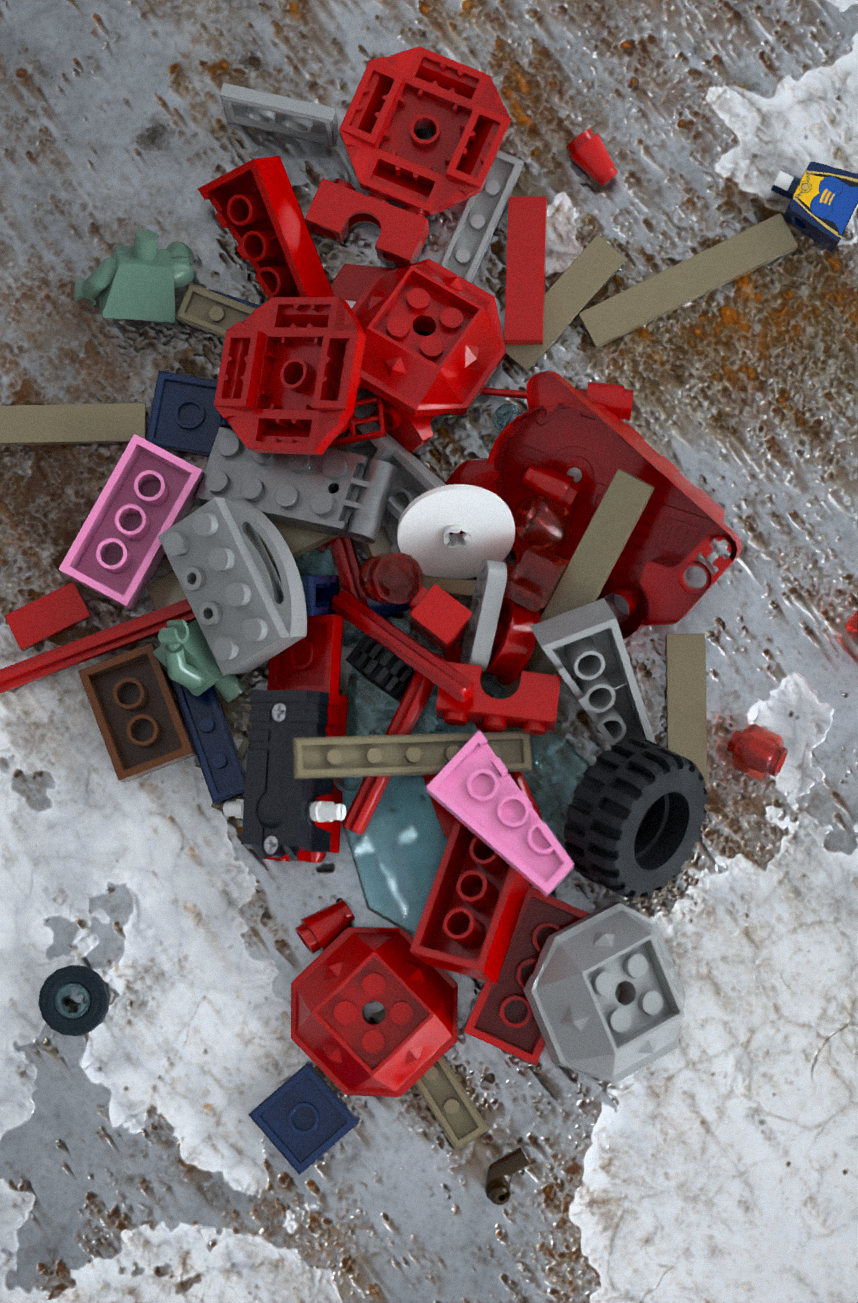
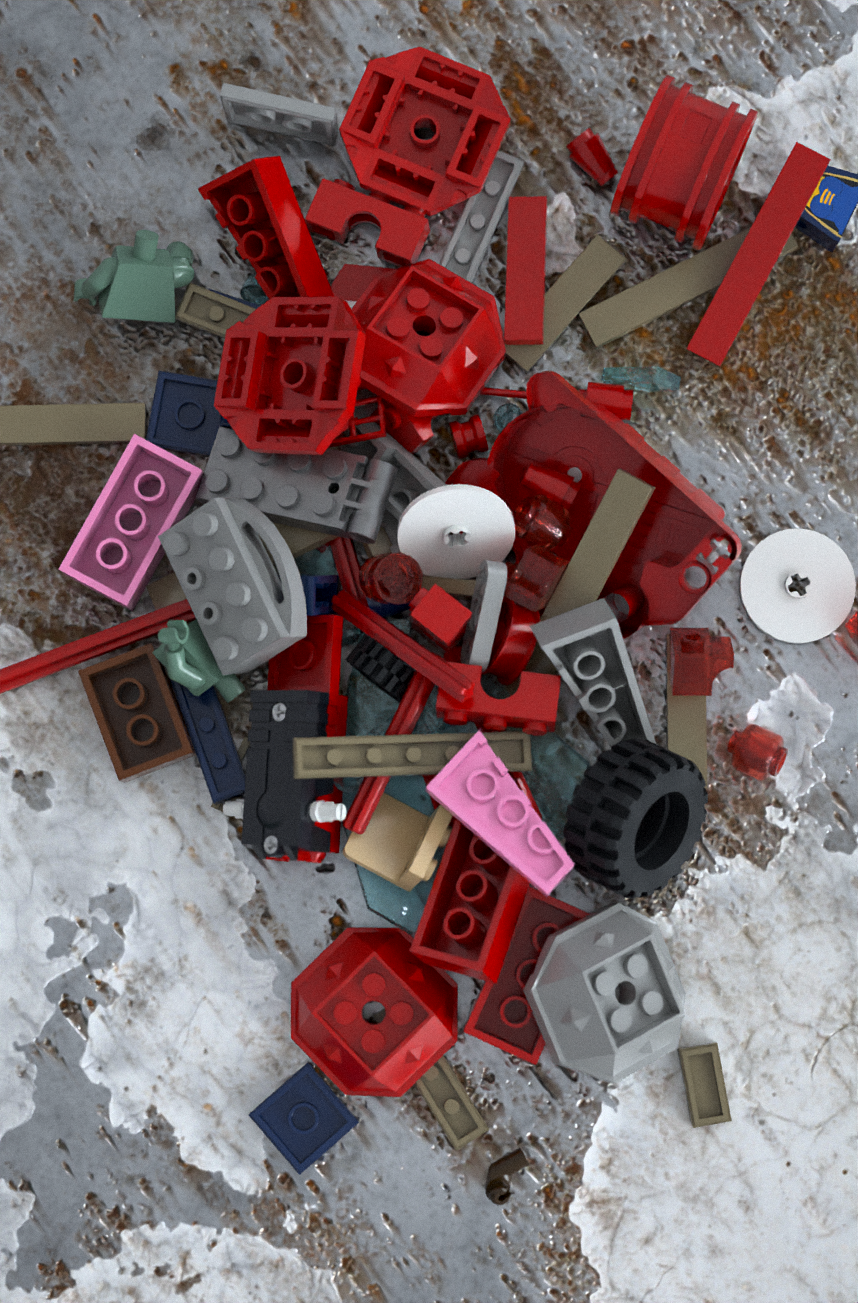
red tile [5,581,92,651] -> none
black bush [38,965,110,1036] -> none
red cone [295,900,355,954] -> none
none -> clear light blue hinge [240,273,269,305]
none -> tan bracket [343,792,453,892]
none -> red wheel [449,415,489,460]
none -> clear light blue tile [601,366,681,392]
none -> red wheel [610,75,758,250]
none -> clear red brick [669,628,734,696]
none -> dark tan tile [677,1042,732,1128]
none -> red tile [686,142,831,367]
none -> white piece [739,528,856,644]

